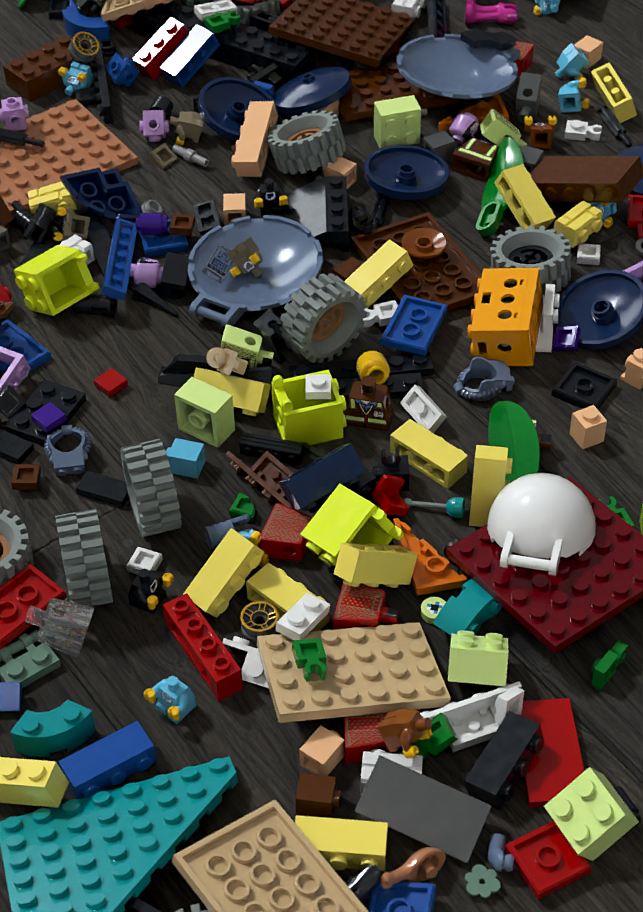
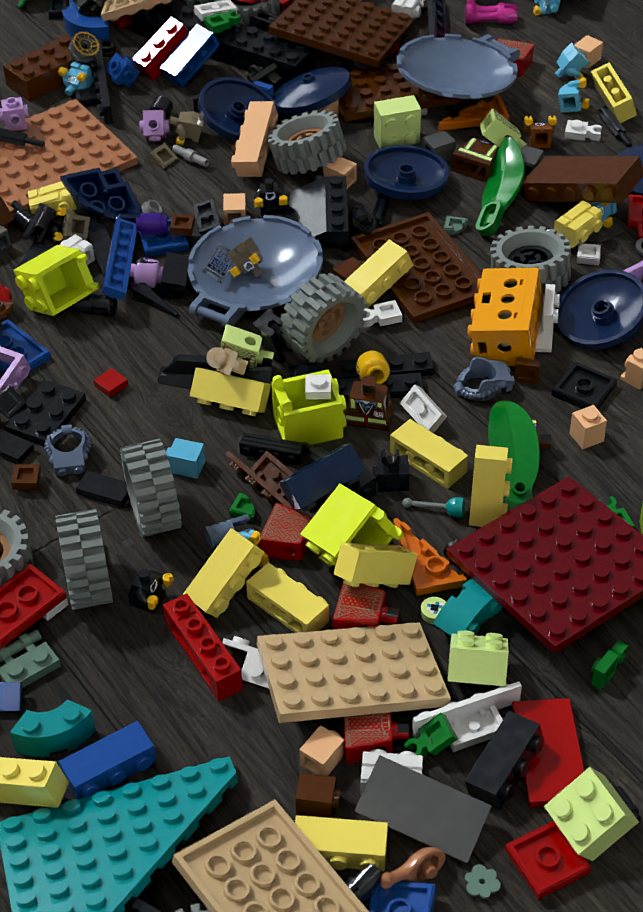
clear torso [25,598,95,658] -> none
dark purple tile [31,402,67,433] -> none
white tile [126,547,163,575] -> none
medium azure piece [144,675,196,724] -> none
yellowish green brick [174,377,235,448] -> none
dark grey wheel [240,601,279,645] -> none
white plate [276,593,330,640] -> none
green plate [292,638,327,682] -> none
red bracket [372,474,409,517] -> none
dark orange piece [377,708,432,759] -> none
blue tile [380,295,448,356] -> none
dark orange dish [401,228,446,258] -> none
lavender head [449,112,480,145] -> none
black tile [460,28,517,51] -> none
white windscreen [487,473,596,576] -> none
sand blue arm [488,833,514,872] -> none
light yellow brick [494,164,556,229] -> none
white plate [495,686,524,724] -> none
dark grey torso [515,72,542,124] -> none
dark purple tile [552,326,581,351] -> none
none -> sand green tile [444,216,468,236]
none -> reddish brown plate [514,357,541,384]

